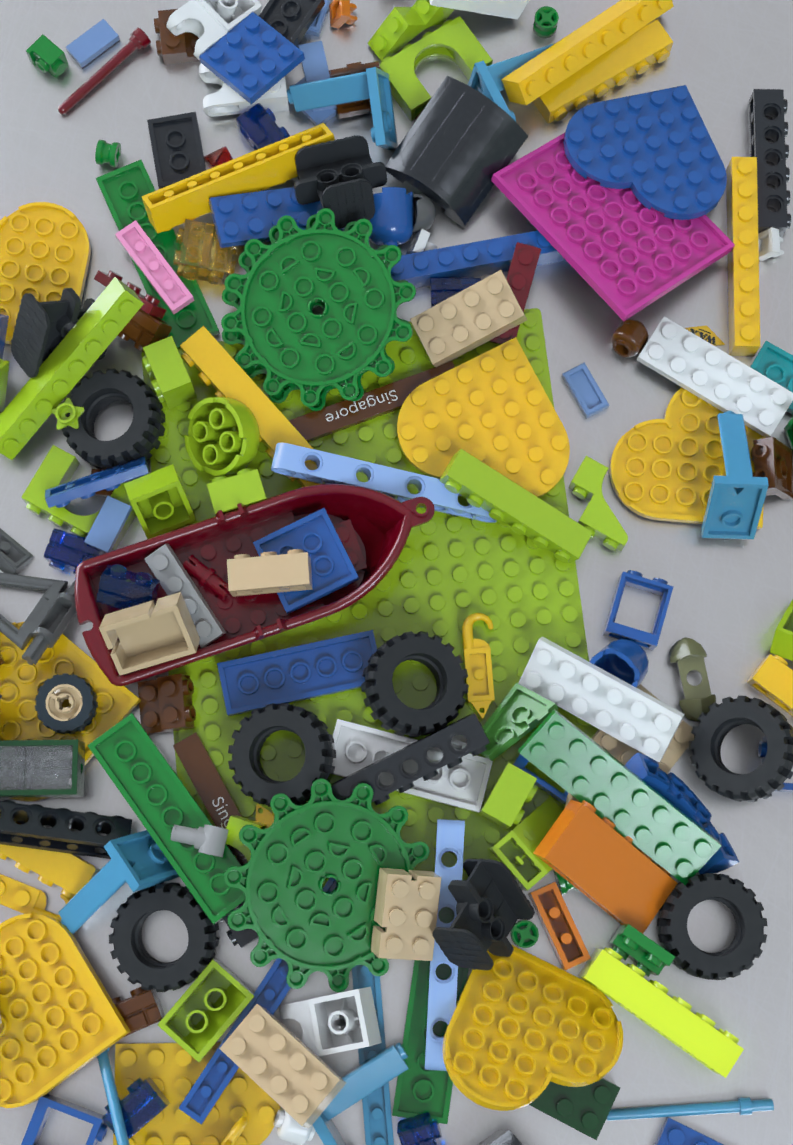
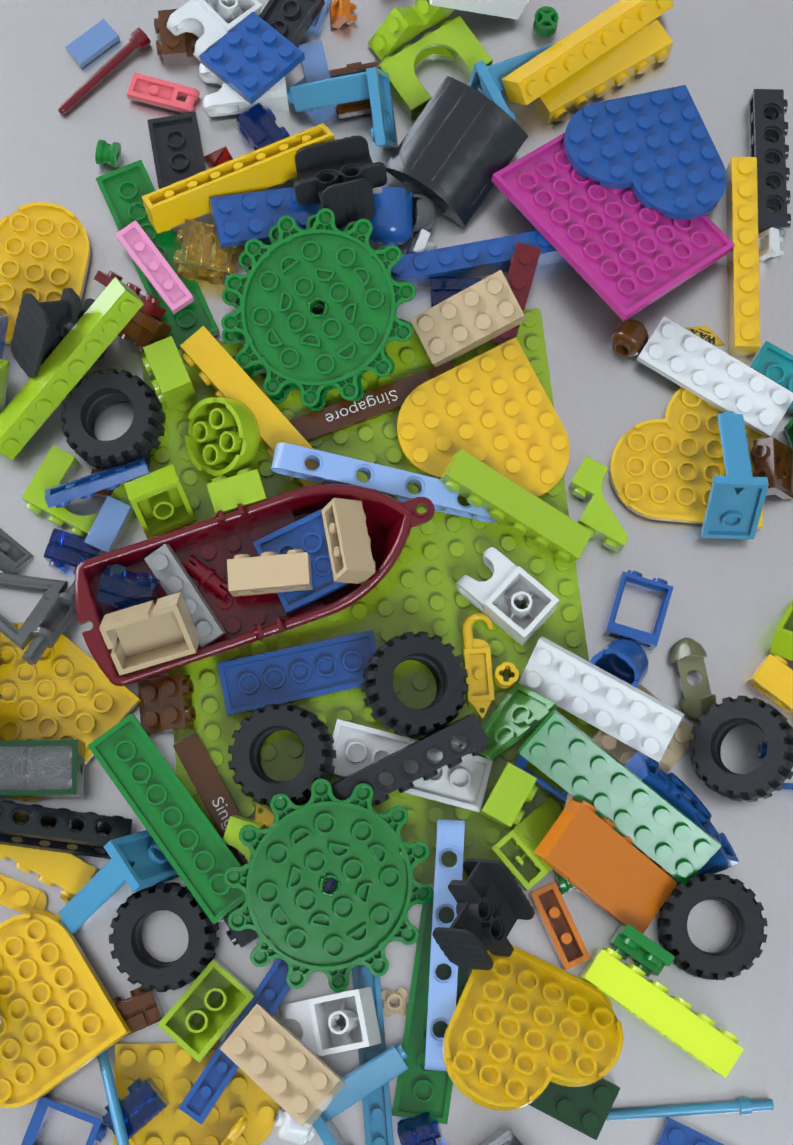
green brick [26,34,69,77] -> none
black wheel [35,673,98,734] -> none
lime plate [51,398,85,430] -> none
light grey pin [171,825,229,857] -> none
tan piece [371,868,441,961] -> none
green wheel [510,920,539,948] -> none
medium blue tile [562,362,609,419] -> none
none -> coral plate [127,73,200,114]
none -> tan brick [321,498,375,584]
none -> tan plate [381,987,408,1017]
none -> white brick [456,547,559,646]
none -> yellow bush [493,662,519,689]

